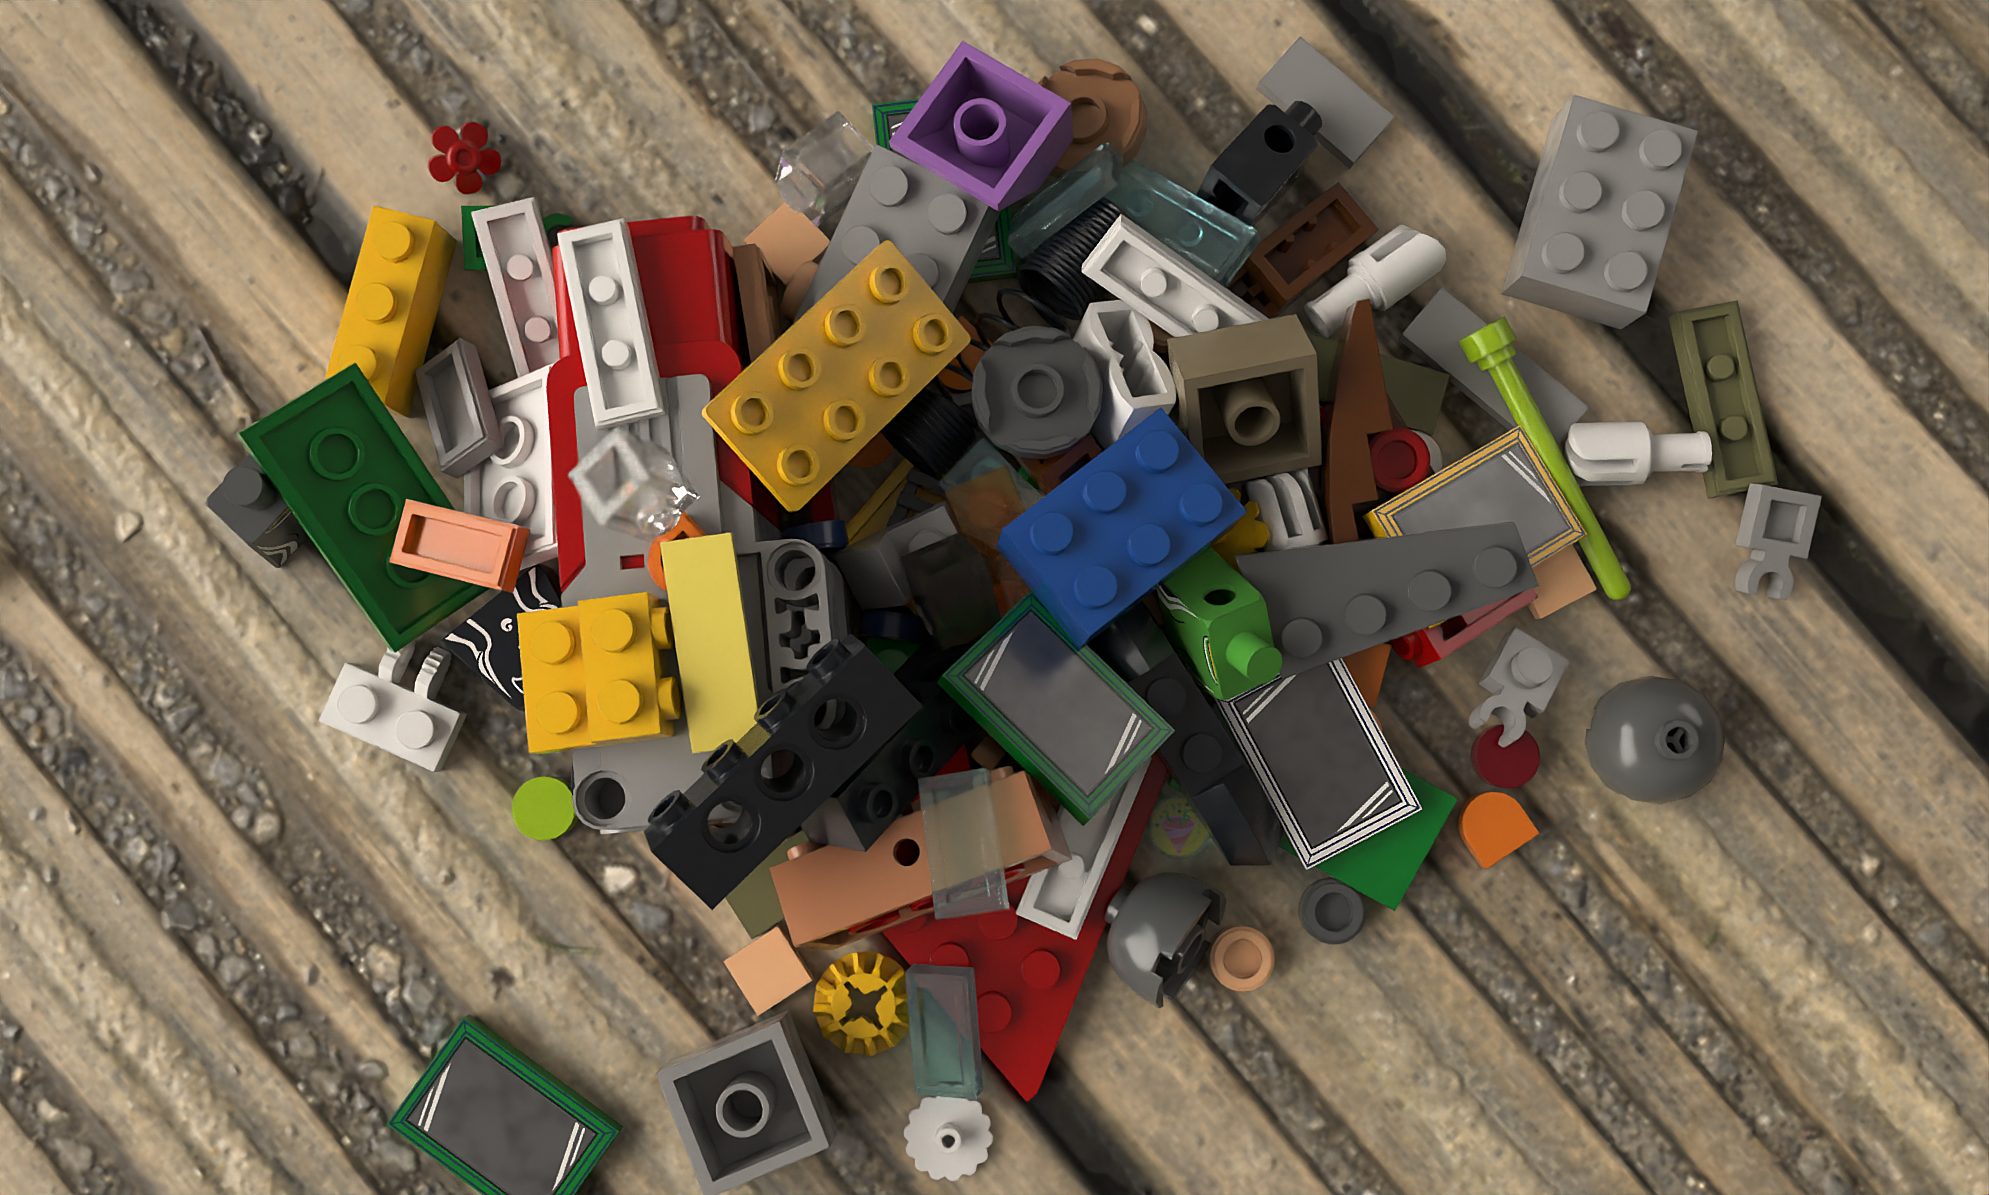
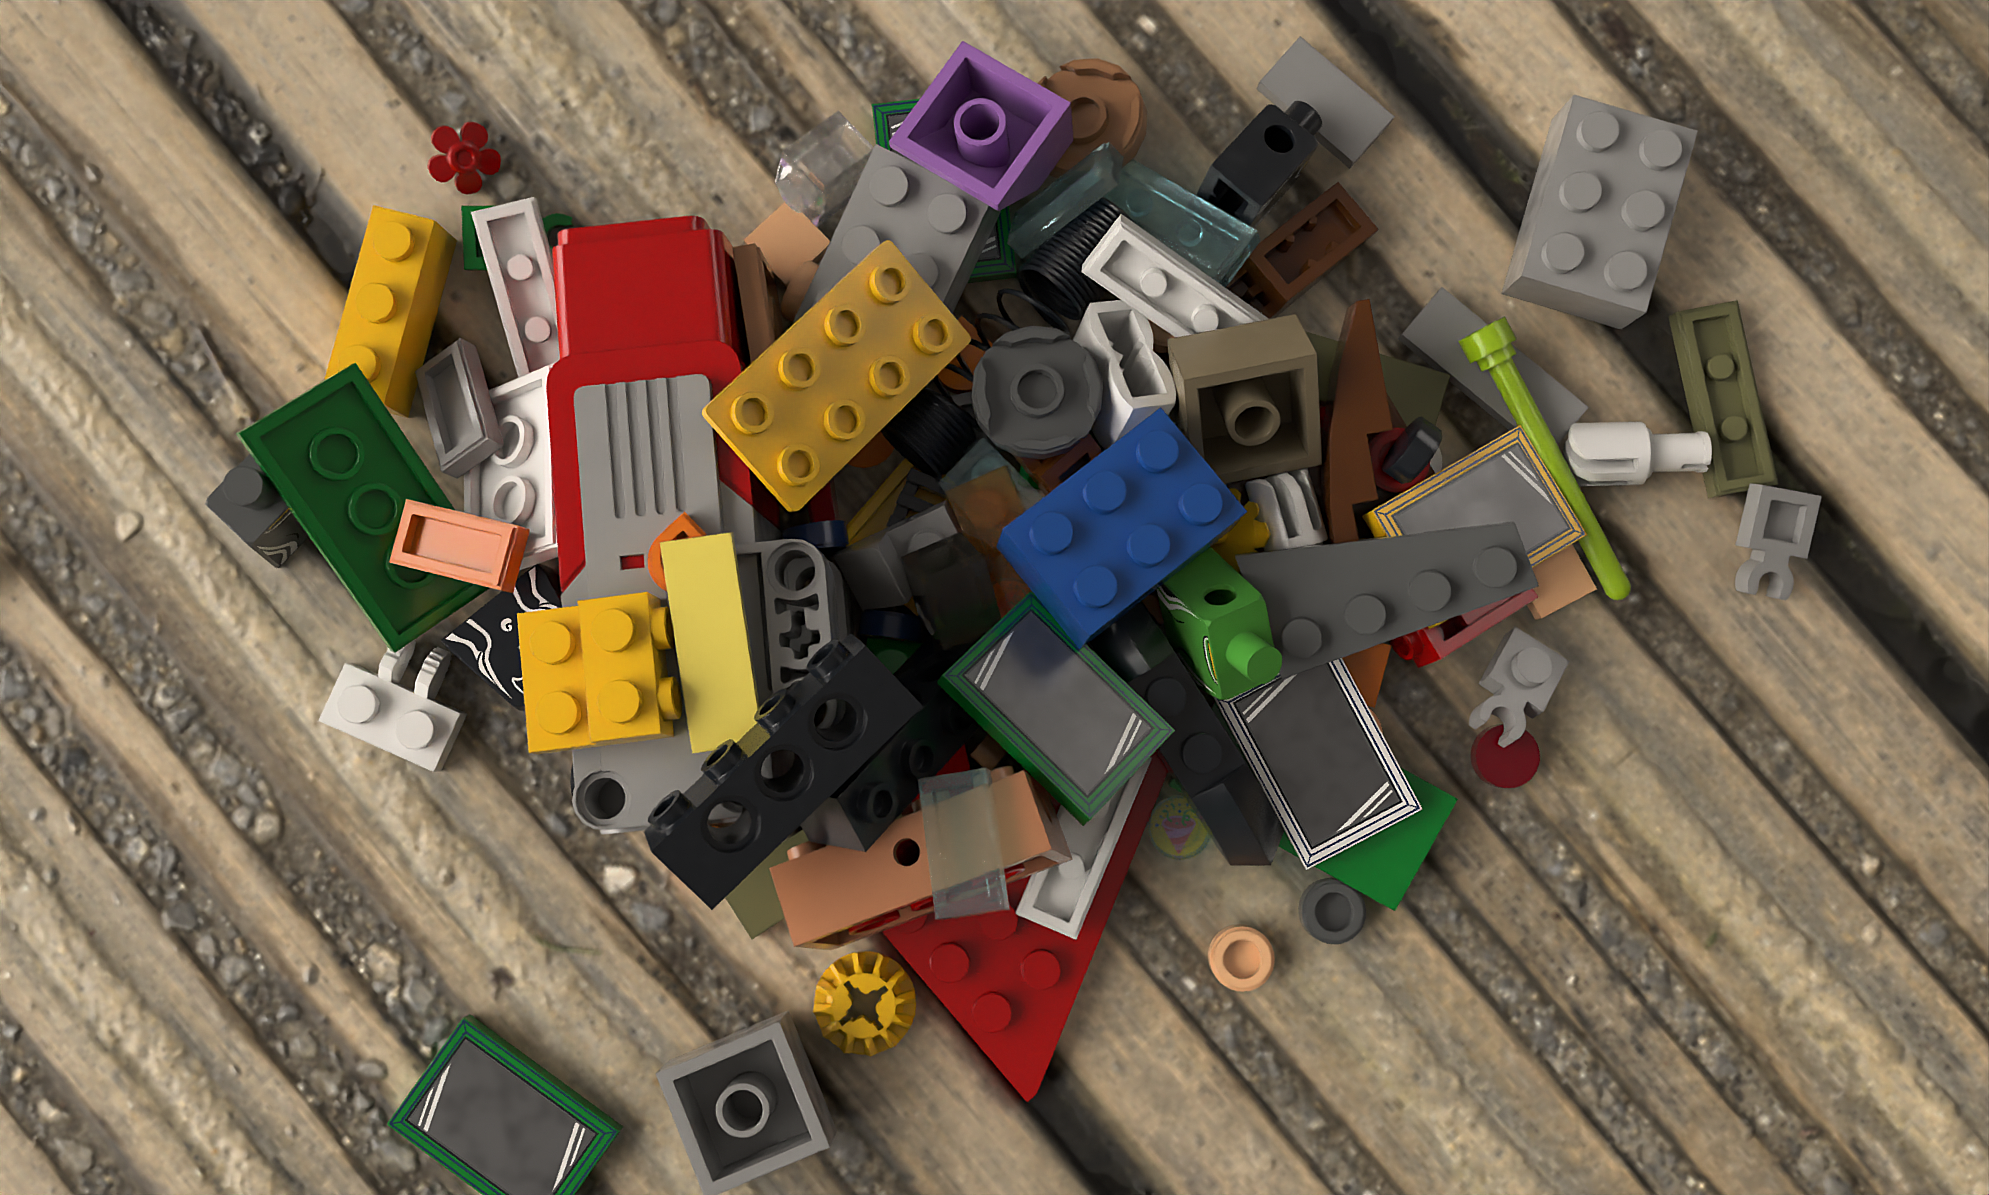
lime tile [512,776,578,841] -> none
white tile [557,218,665,430] -> none
clear brick [568,426,699,543] -> none
light nougat tile [723,924,814,1016] -> none
white piece [904,1090,993,1181] -> none
clear light blue tile [905,964,984,1099] -> none
dark grey cylinder [1104,872,1227,1008] -> none
white arm [1304,224,1446,338] -> none
orange tile [1457,791,1540,869] -> none
dark grey cylinder [1585,676,1725,804] -> none
none -> black tile [1382,416,1442,484]

